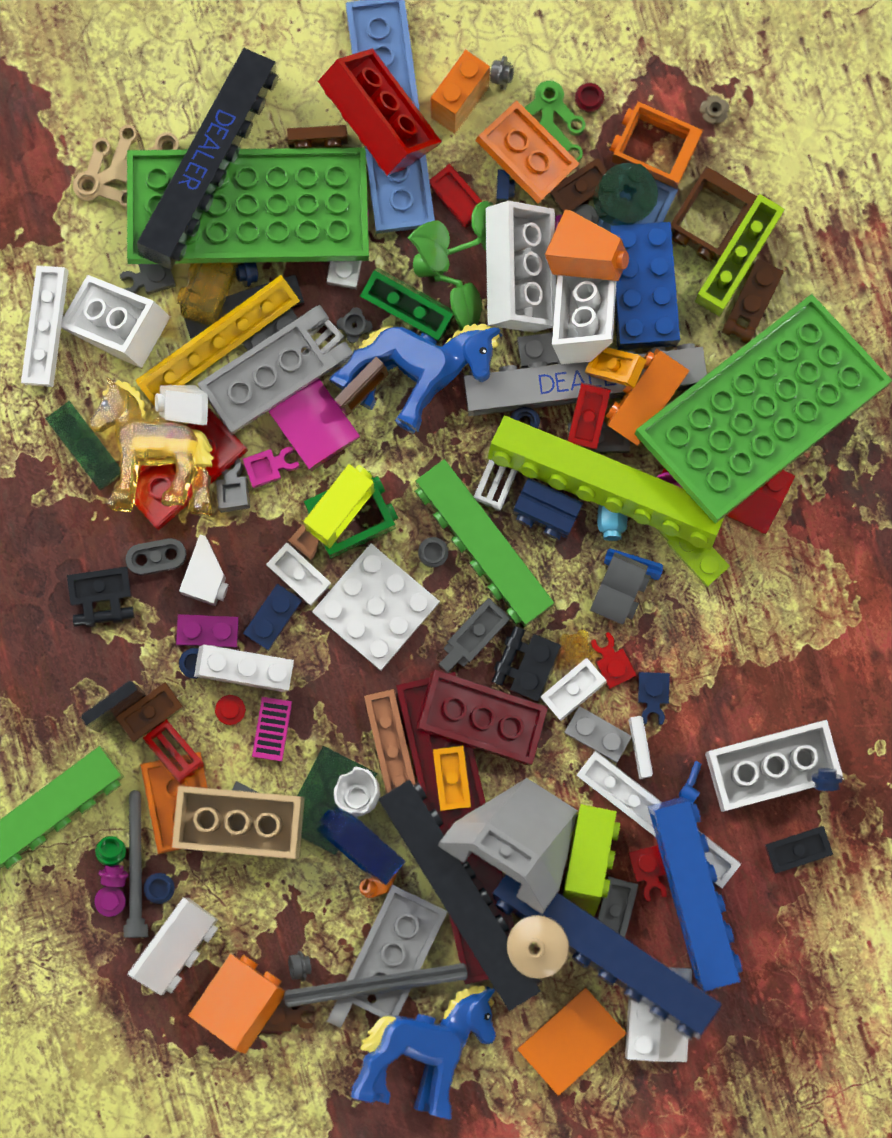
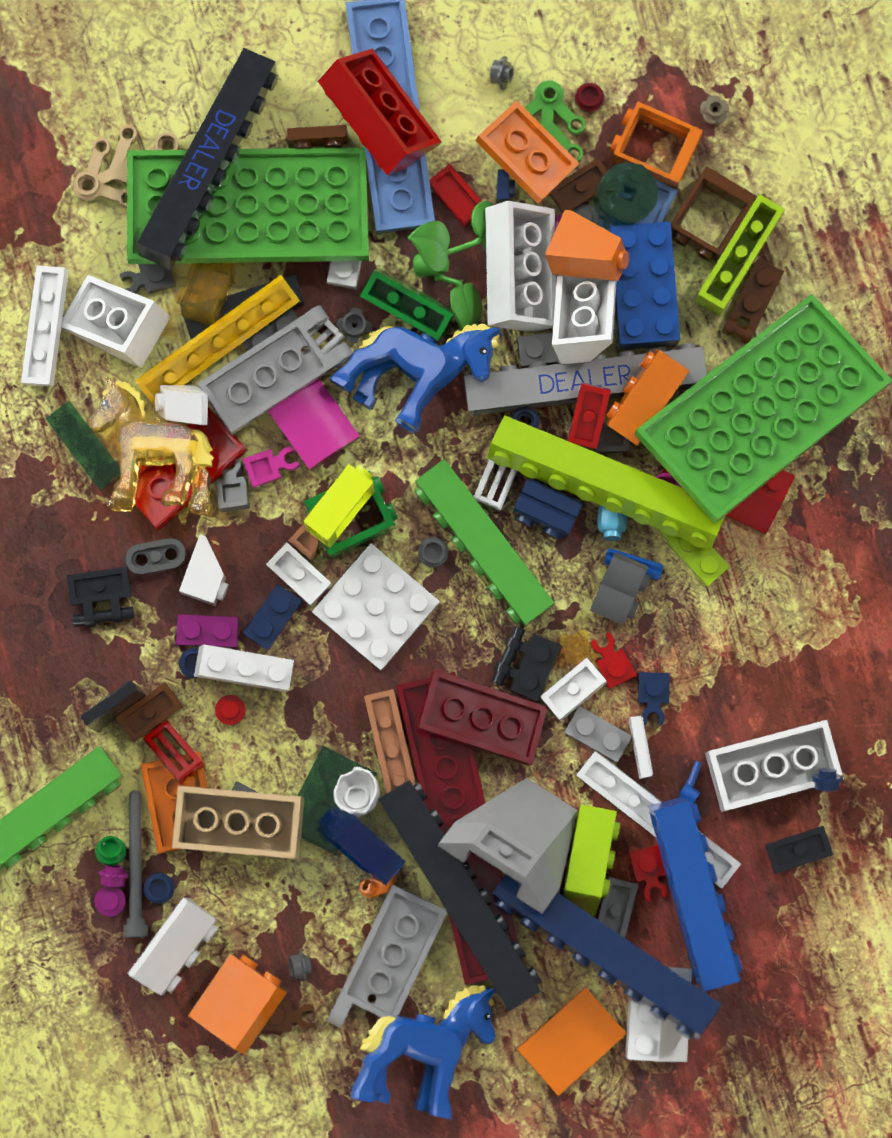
dark blue plate [235,262,258,287] -> none
tile [252,697,292,762] -> none
dark grey axle [284,963,468,1007] -> none
reddish brown tile [334,357,389,415] -> none
orange brick [431,50,490,134] -> none
light orange plate [433,746,471,811] -> none
dark grey hinge [439,598,511,673] -> none
tan dish [507,915,569,979] -> none
light orange plate [585,347,647,387] -> none

